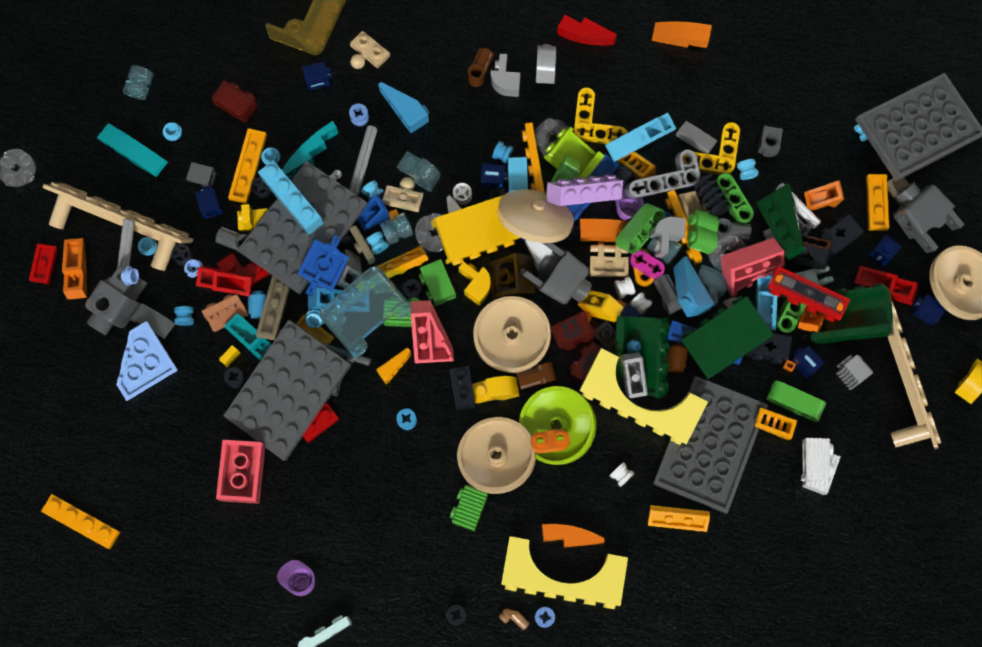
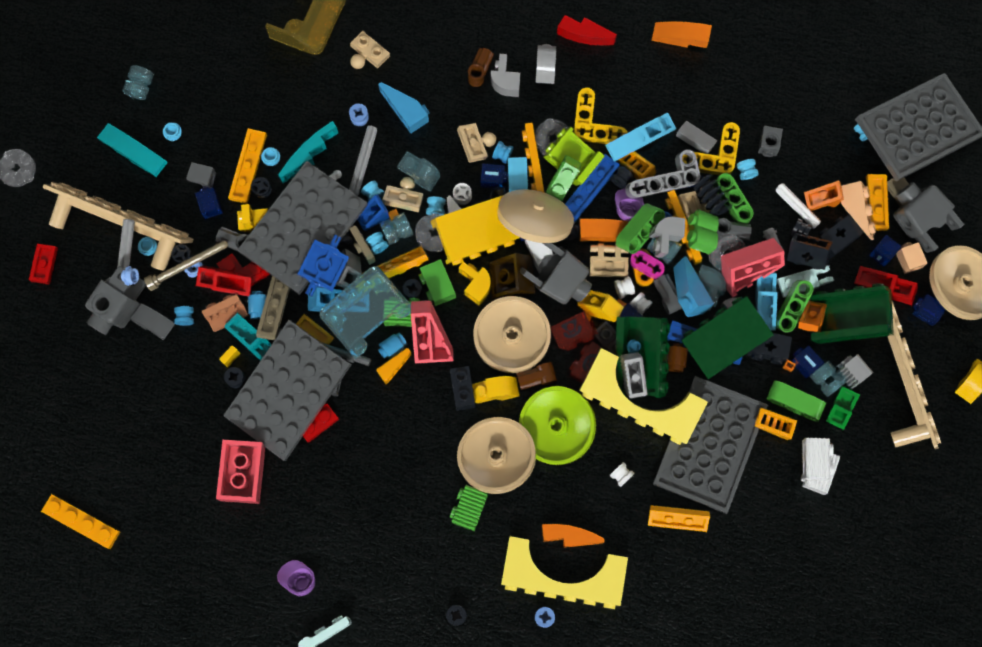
orange slope [62,238,87,299] -> none
light blue plate [116,321,178,401] -> none
clear red brick [212,81,257,123] -> none
medium azure brick [258,161,324,235] -> none
clear blue brick [302,62,332,90] -> none
medium azure plate [305,309,325,328] -> none
dark azure wheel [397,409,417,430] -> none
medium nougat arm [499,608,529,630] -> none
orange plate [530,429,570,453] -> none
lavender brick [547,174,623,206] -> none
dark green wing [756,183,805,260] -> none
brick [766,266,850,322] -> none
none -> dark tan piece [144,241,228,291]
none -> dark azure brick [378,333,408,360]
none -> medium azure wheel [426,196,446,217]
none -> tan plate [457,123,496,163]
none -> clear light blue wheel [809,361,847,397]
none -> green slope [826,386,860,430]
none -> light nougat slope [841,181,876,240]
none -> light nougat brick [896,242,927,274]

